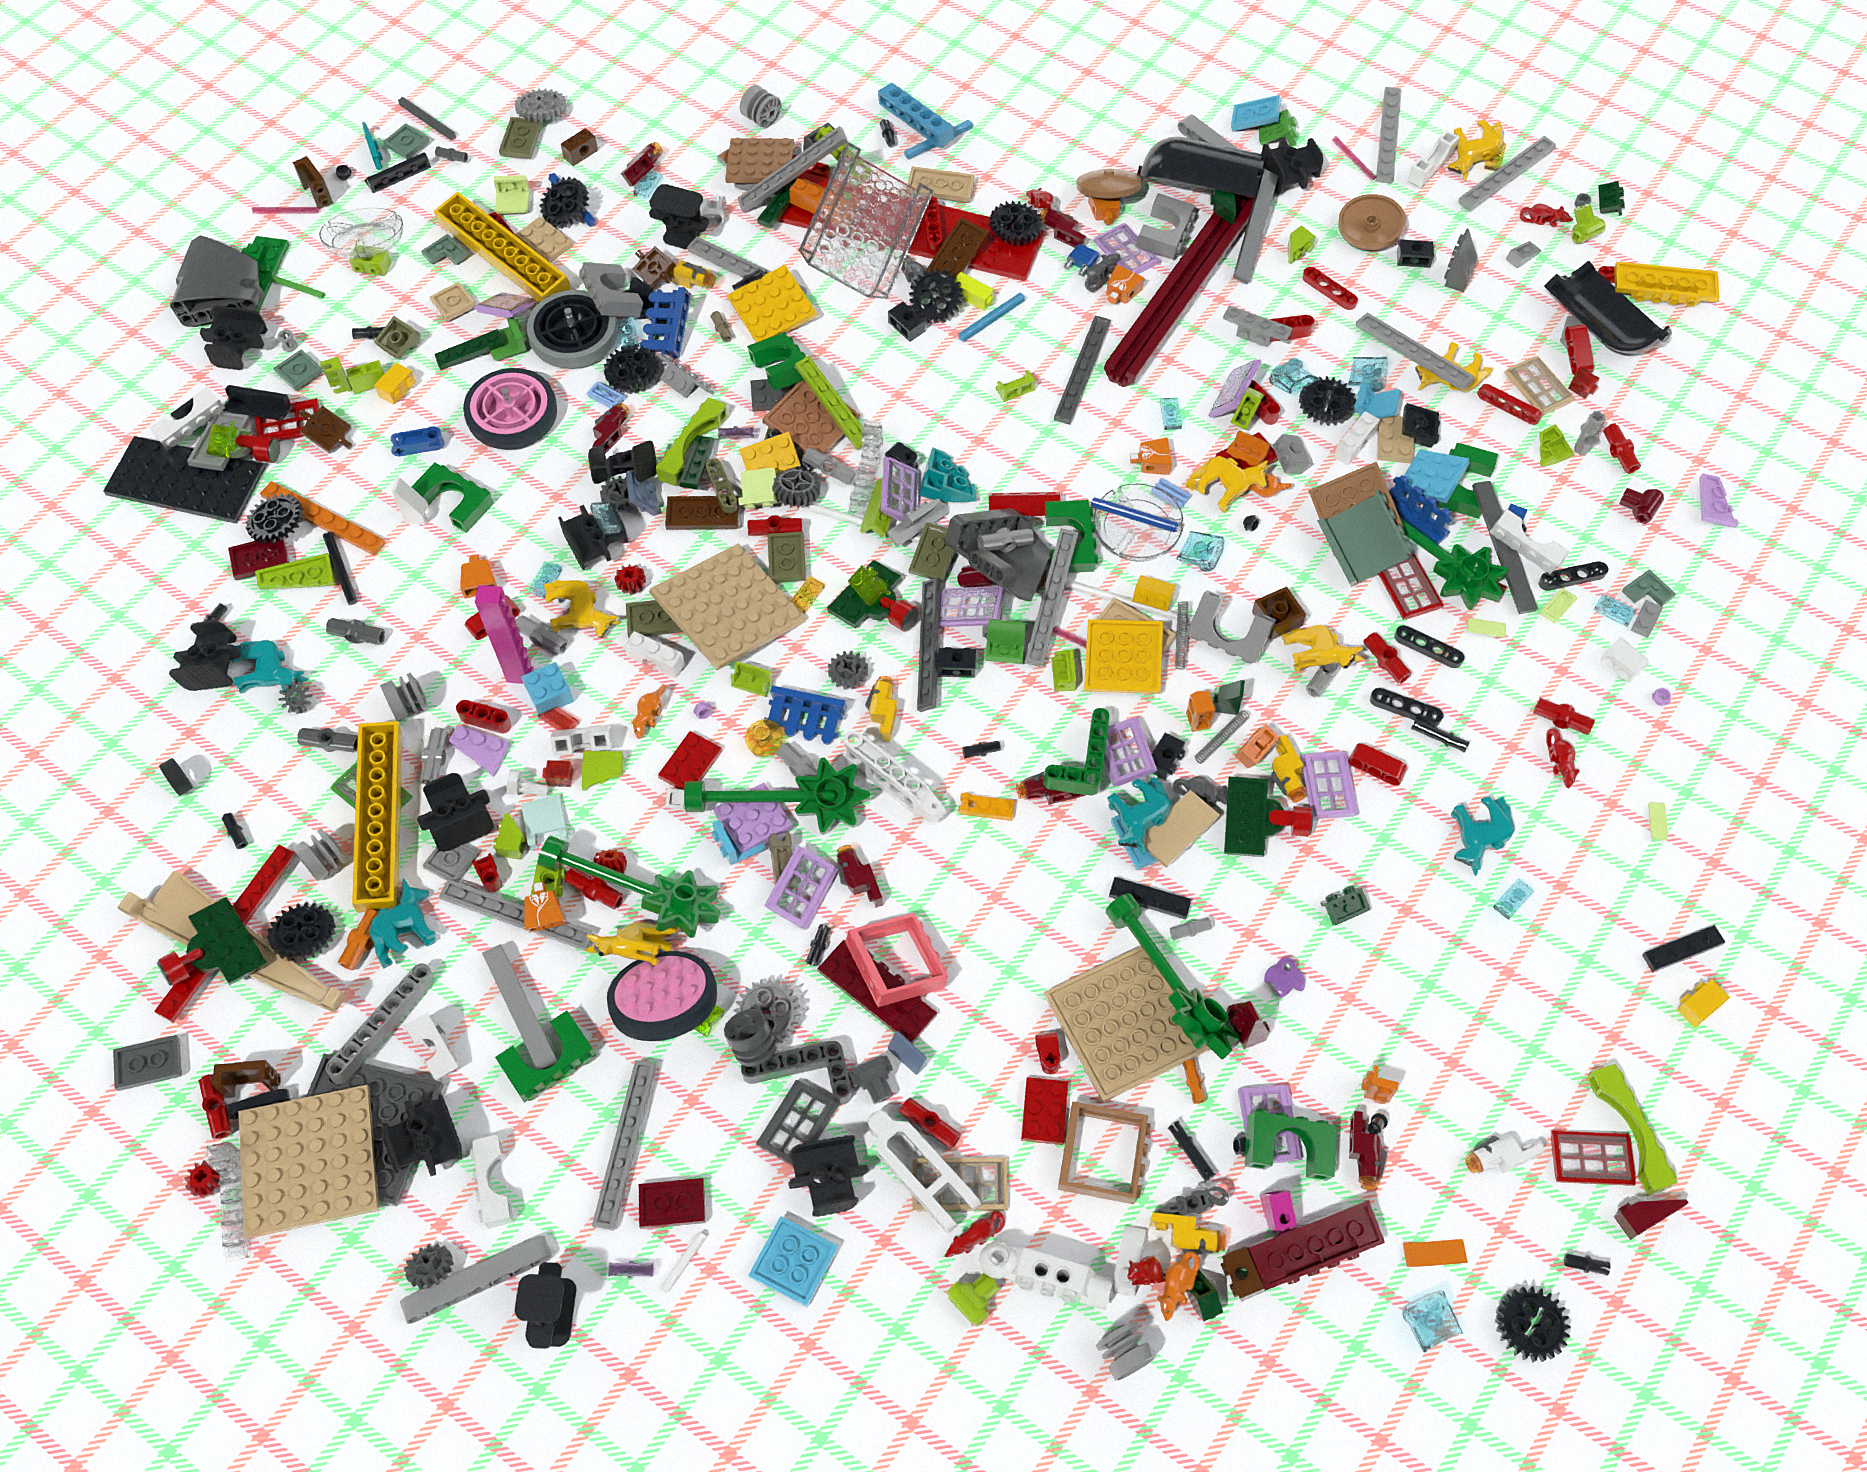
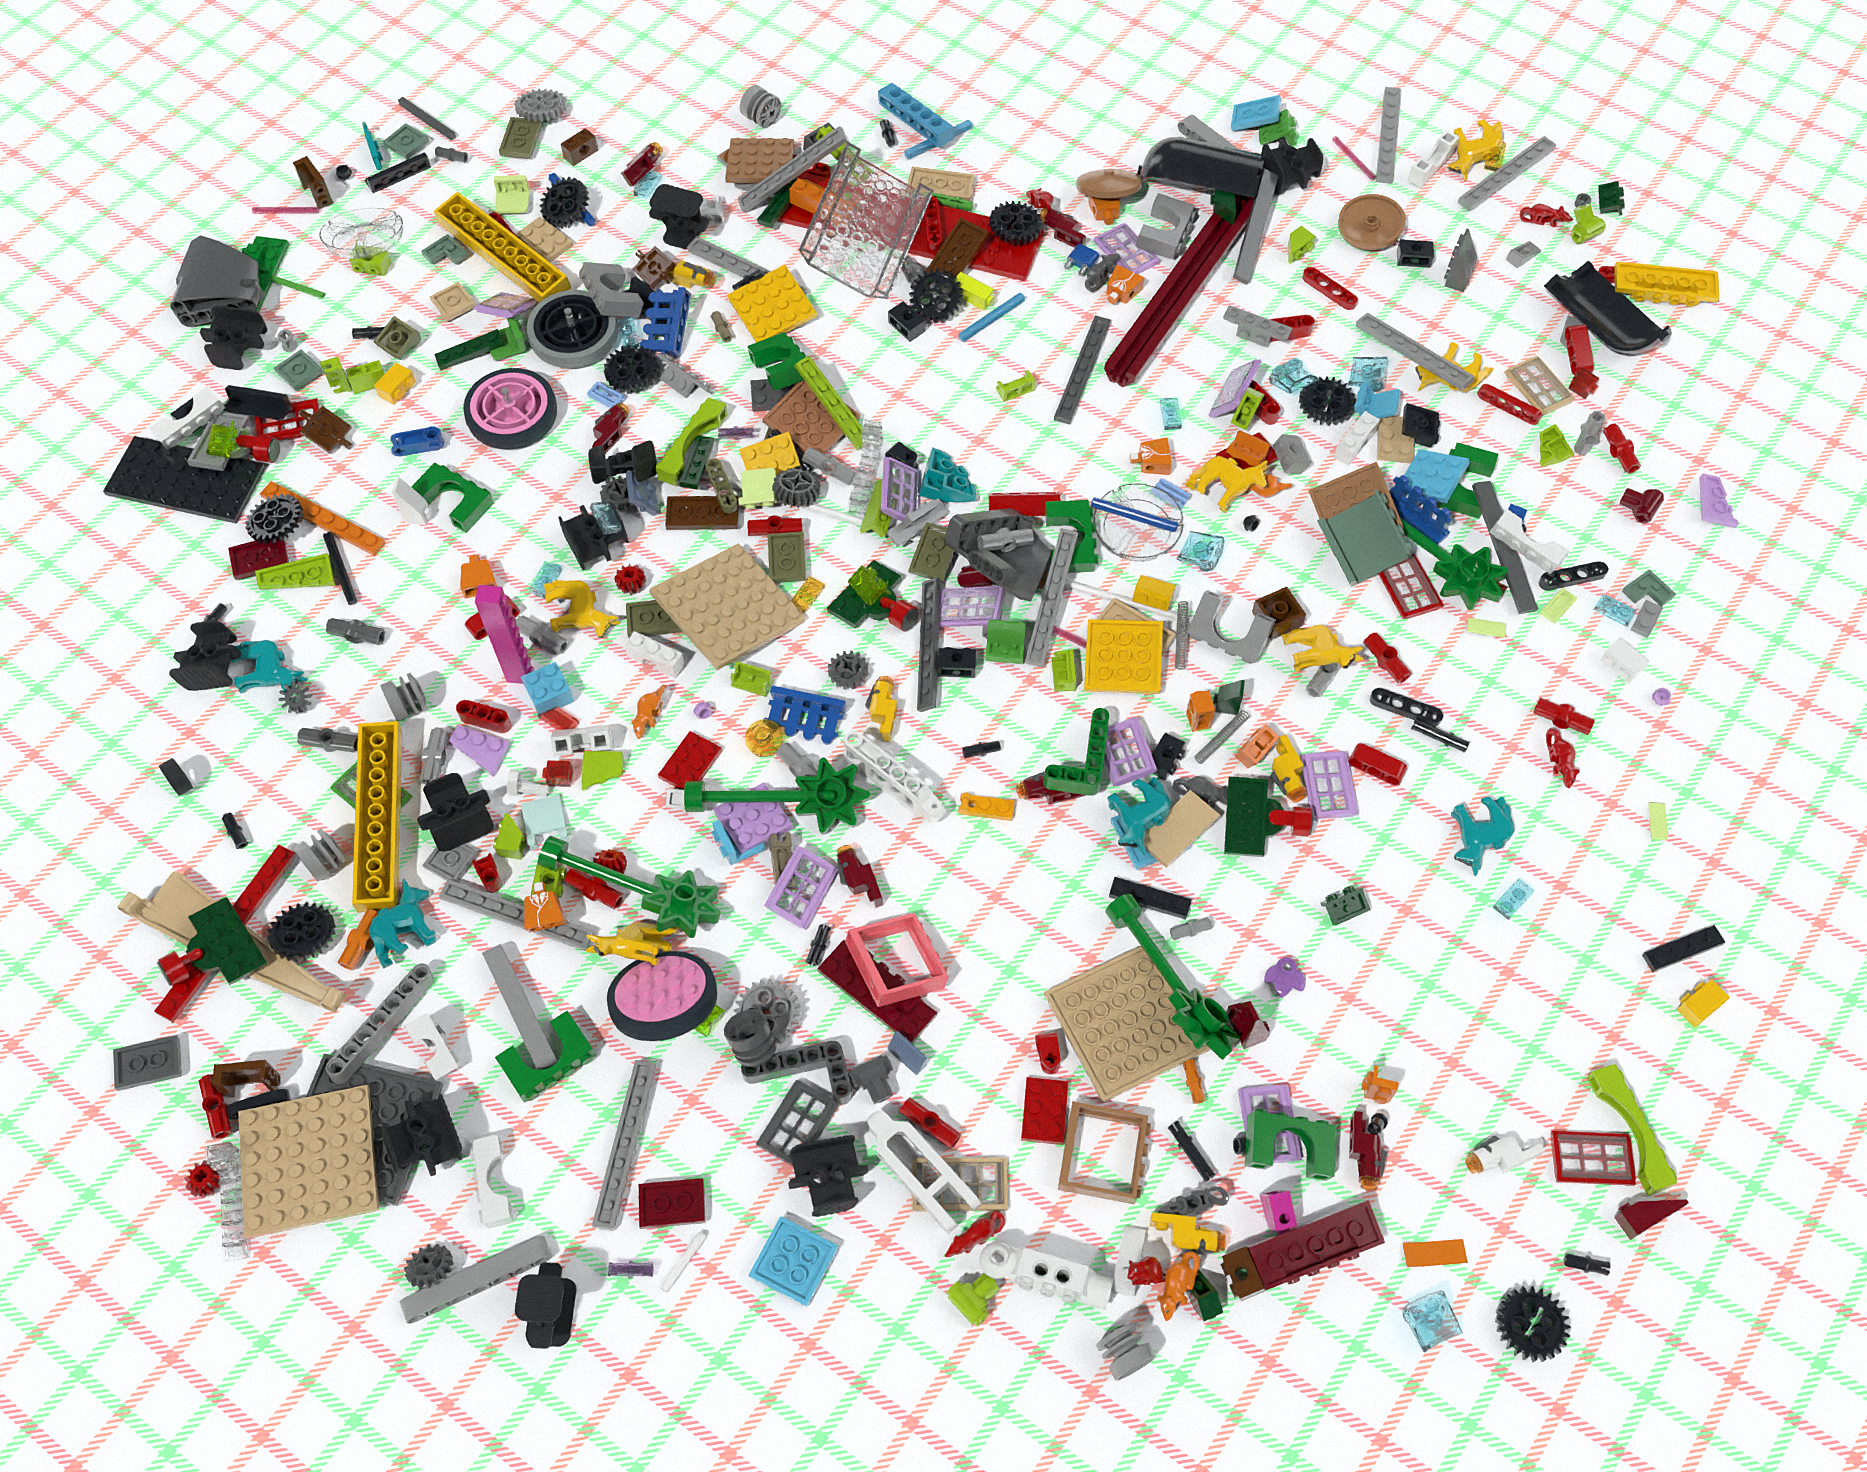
black beam [1394,625,1465,668] -> none
none -> bright green pin [924,190,974,212]

